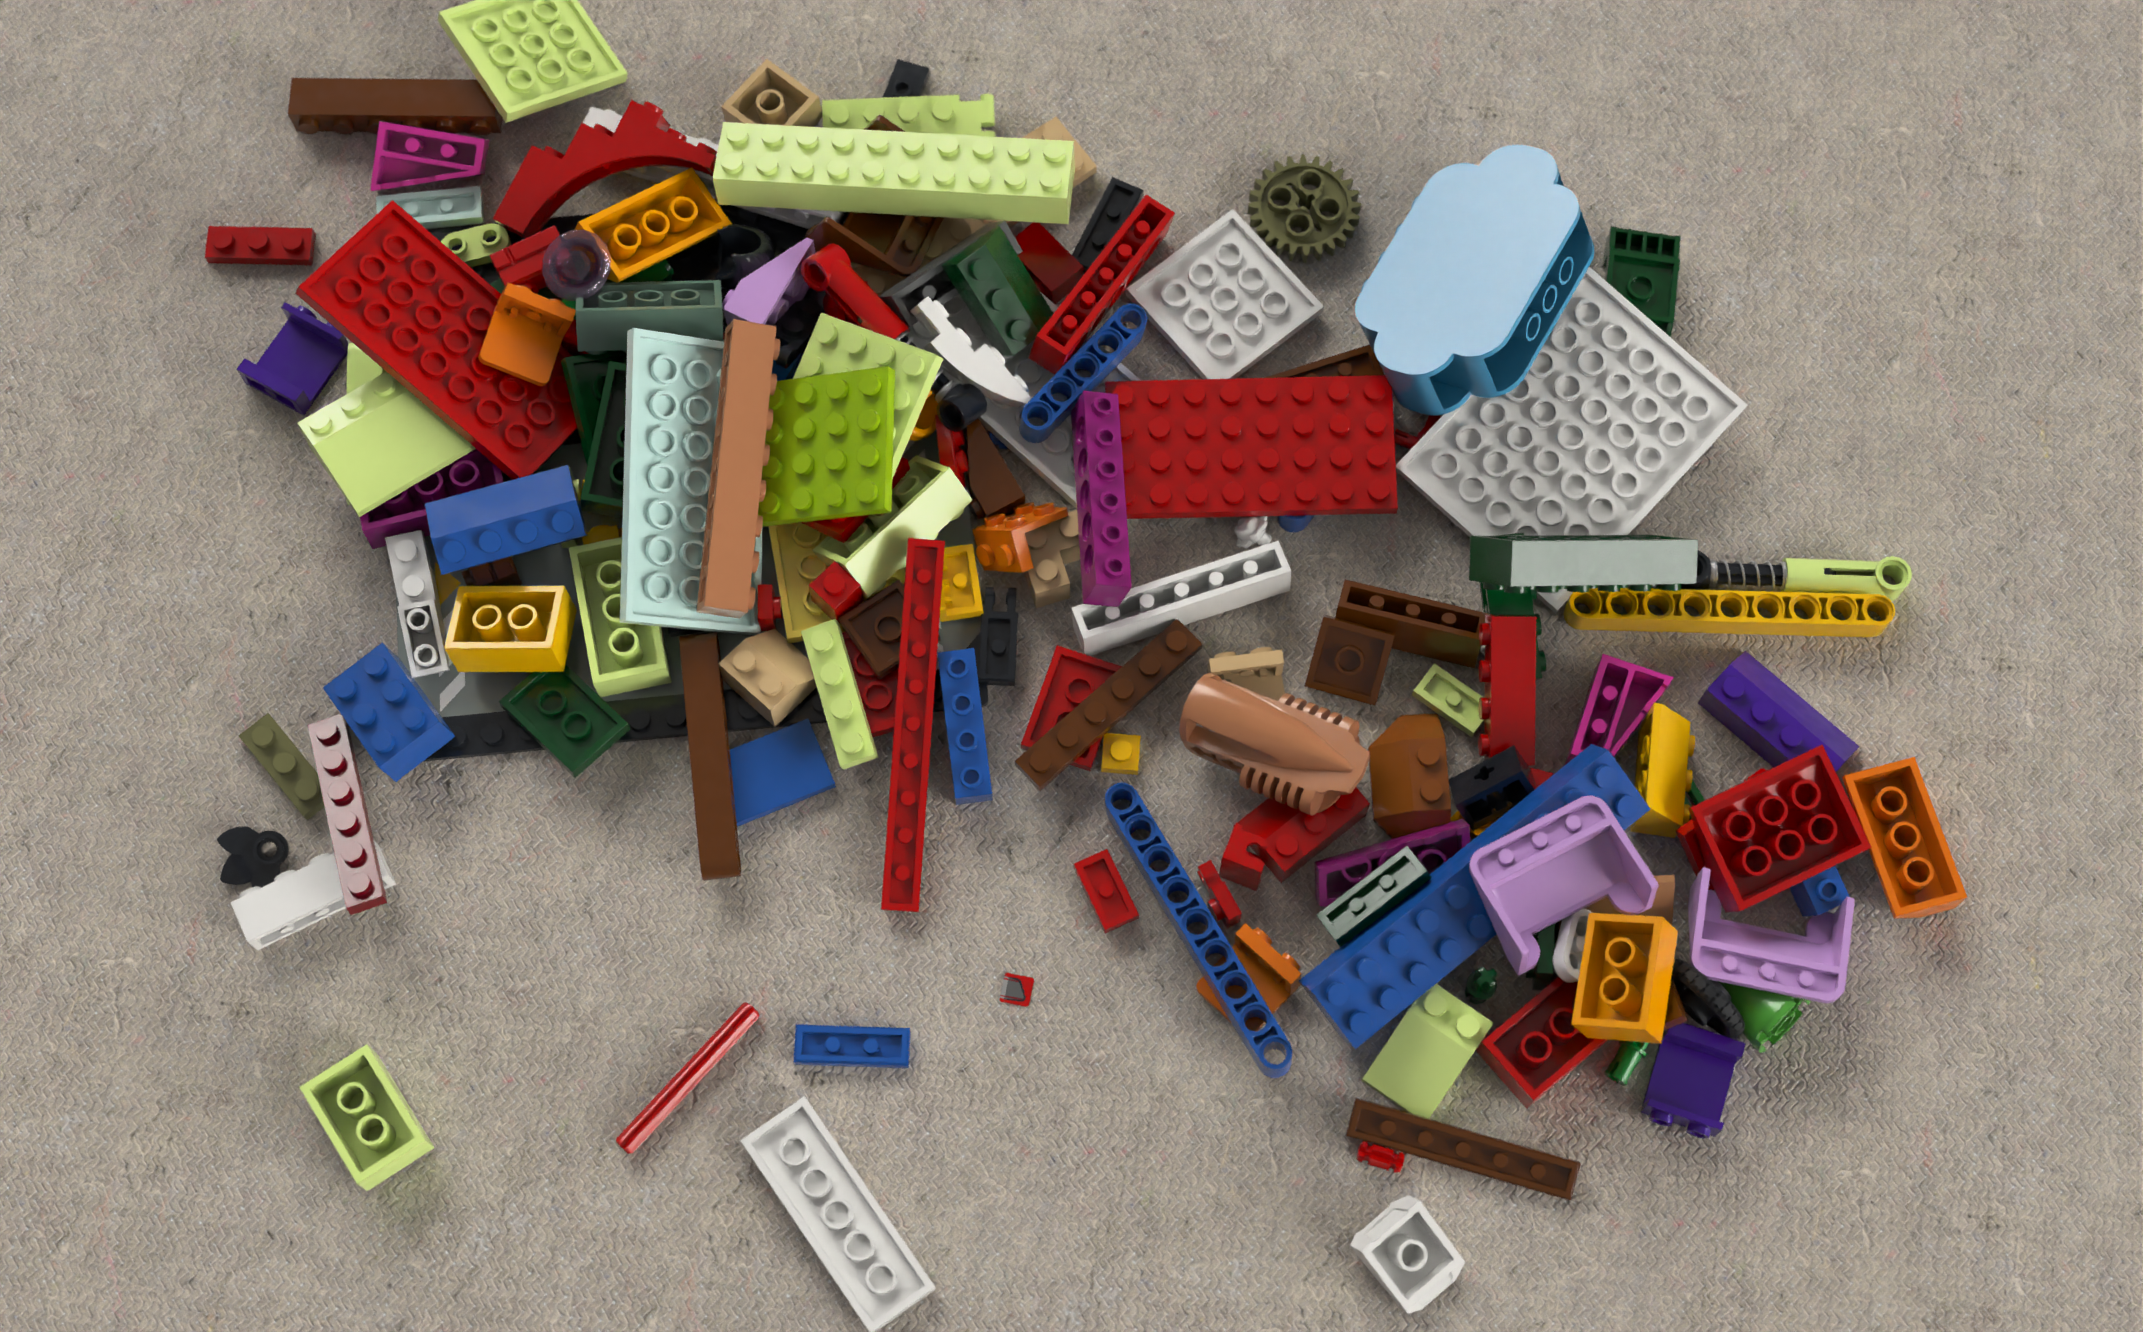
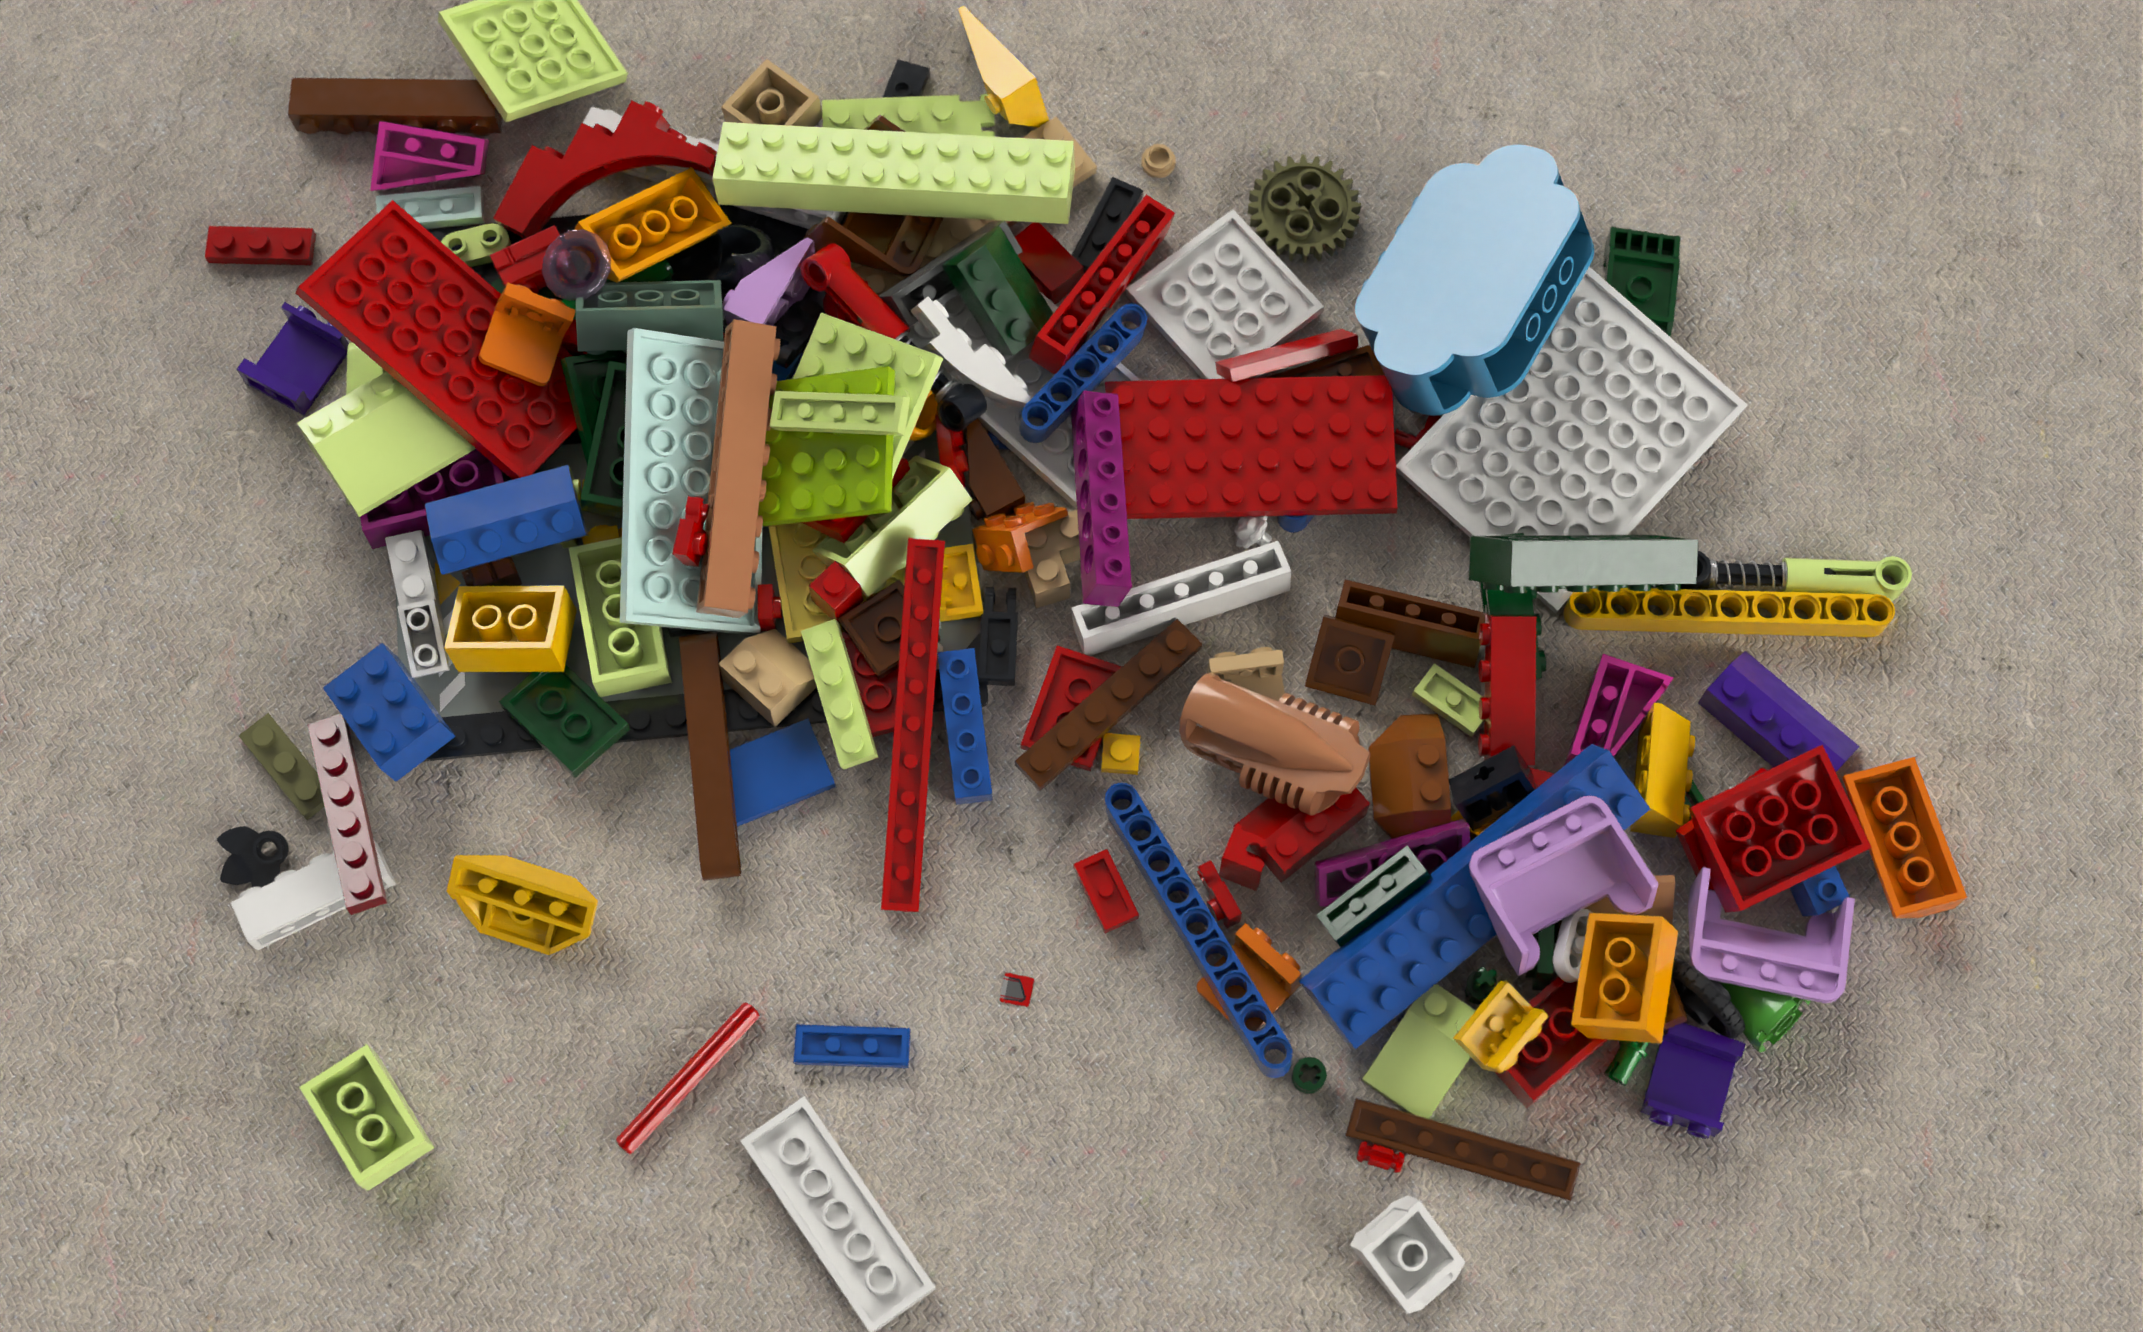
none -> yellow wedge [446,855,598,955]
none -> red plate [672,496,710,567]
none -> yellowish green plate [769,391,910,436]
none -> yellow wedge [958,5,1049,128]
none -> tan plate [1141,144,1176,178]
none -> tile [1215,329,1359,382]
none -> dark green bush [1291,1057,1327,1094]
none -> yellow bracket [1453,981,1548,1073]

